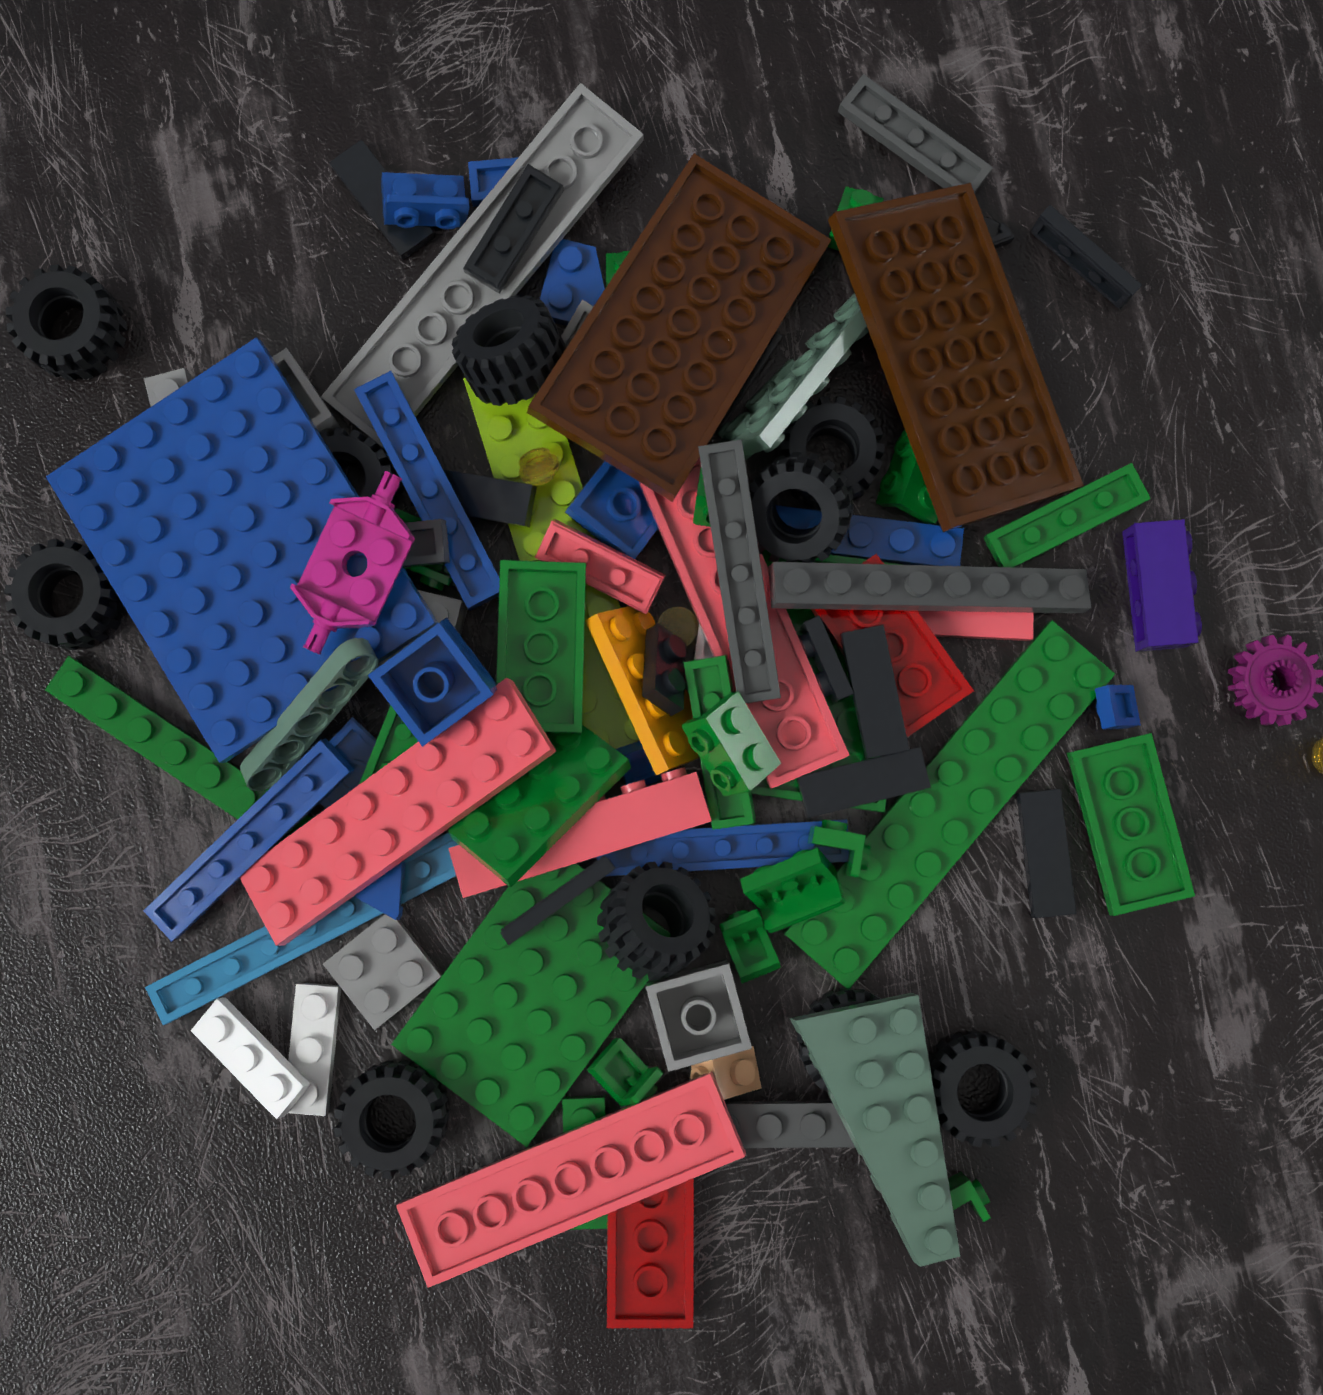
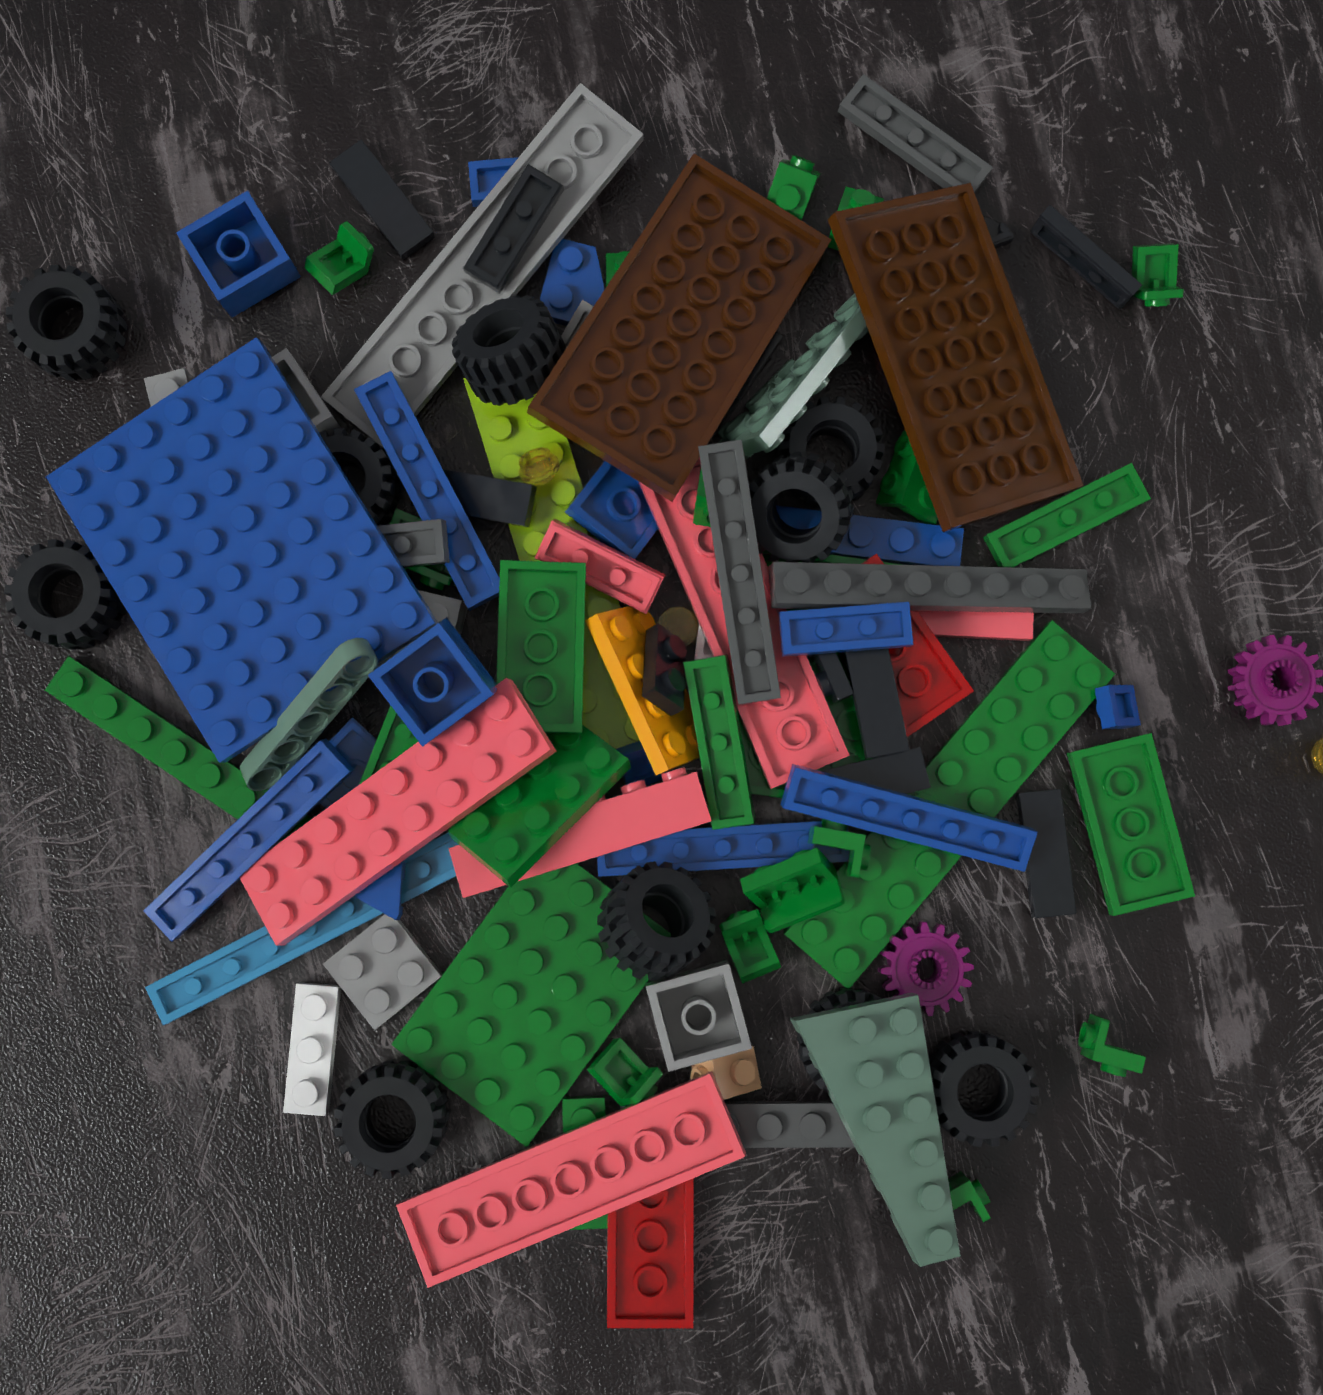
white plate [191,997,311,1119] -> none
dark pink plate [290,471,415,655] -> none
blue bracket [381,172,470,229] -> none
black tile [500,856,616,945] -> none
green bracket [682,691,781,796] -> none
dark purple brick [1122,519,1202,652] -> none
none -> blue brick [176,190,301,318]
none -> green bracket [304,221,374,295]
none -> green bracket [767,155,821,221]
none -> blue plate [779,602,913,657]
none -> blue plate [780,764,1038,872]
none -> magenta gear [878,921,974,1016]
none -> green bracket [1078,1014,1146,1077]
none -> green bracket [1132,243,1184,306]

